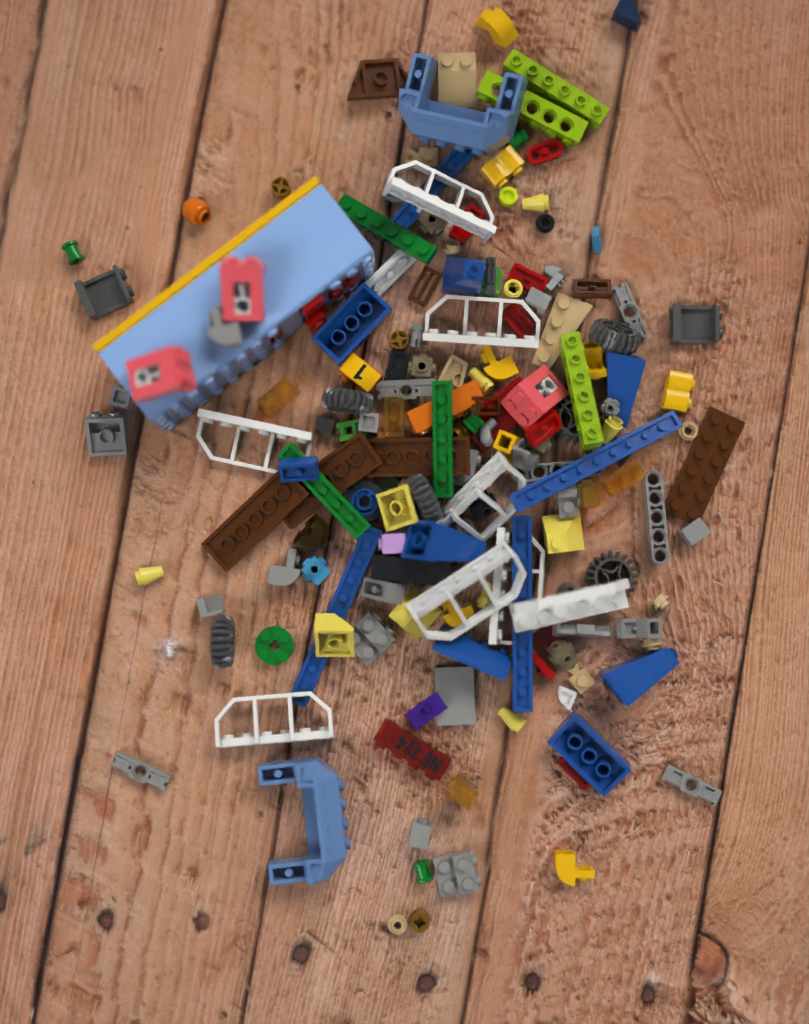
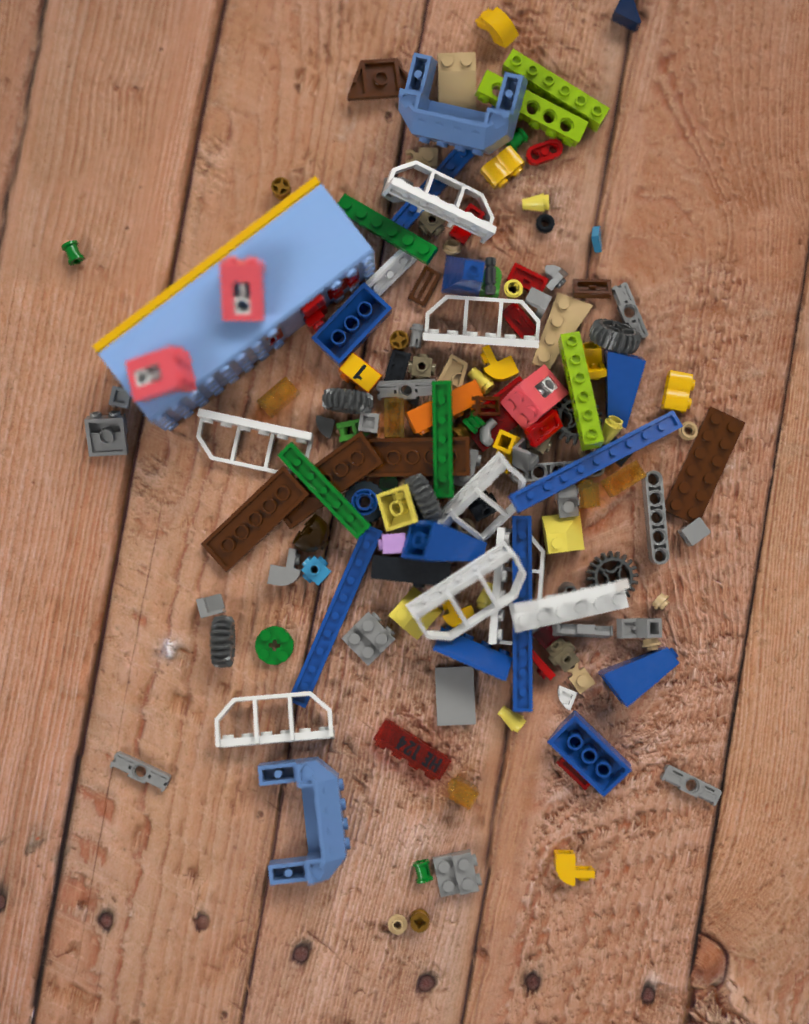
dark grey panel [74,264,135,321] -> none
light yellow cone [134,565,164,586] -> none
orange head [182,197,211,226] -> none
light grey brick [206,305,244,348] -> none
blue slope [278,456,320,482] -> none
light yellow slope [314,613,355,657] -> none
light grey brick [360,577,405,605] -> none
dark purple plate [405,692,448,730] -> none
light grey brick [408,817,432,850] -> none
neon yellow tile [499,186,518,207] -> none
light grey plate [601,398,620,417] -> none
dark grey panel [669,303,722,345] -> none

